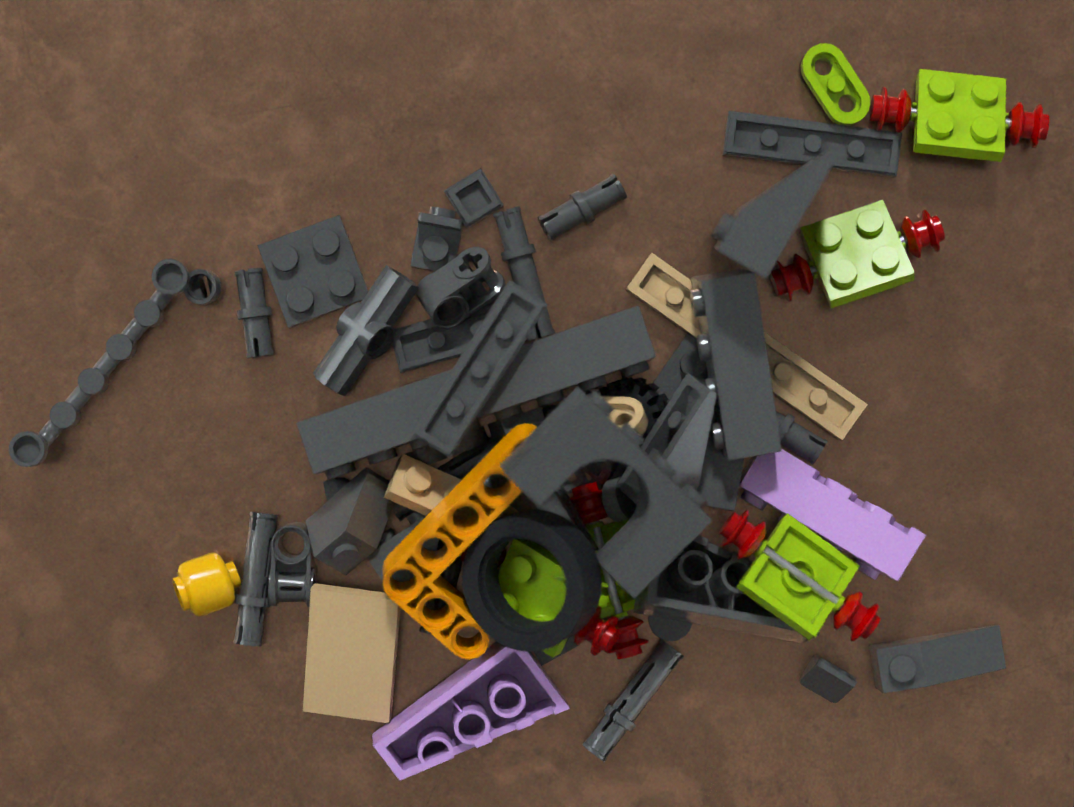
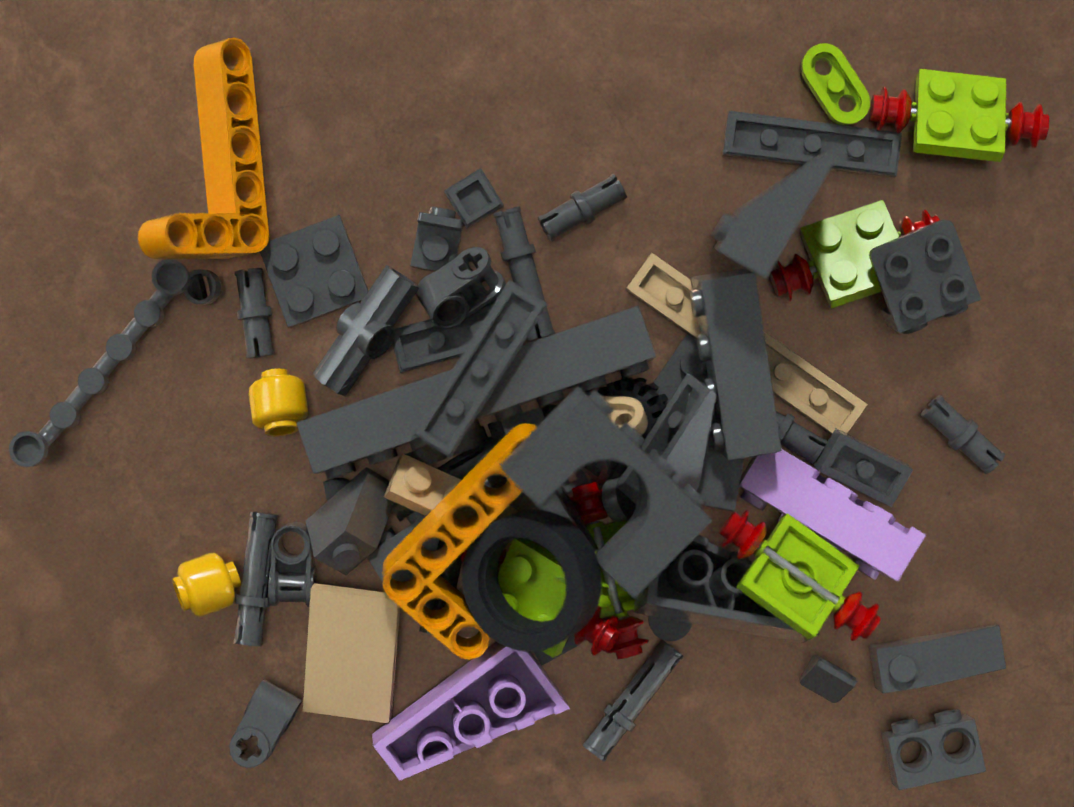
none -> light orange beam [138,37,269,260]
none -> dark grey piece [229,679,302,768]
none -> yellow head [248,368,308,437]
none -> dark grey plate [814,428,913,507]
none -> dark grey bracket [869,219,981,334]
none -> dark grey brick [881,709,986,790]
none -> dark grey pin [921,395,1005,474]

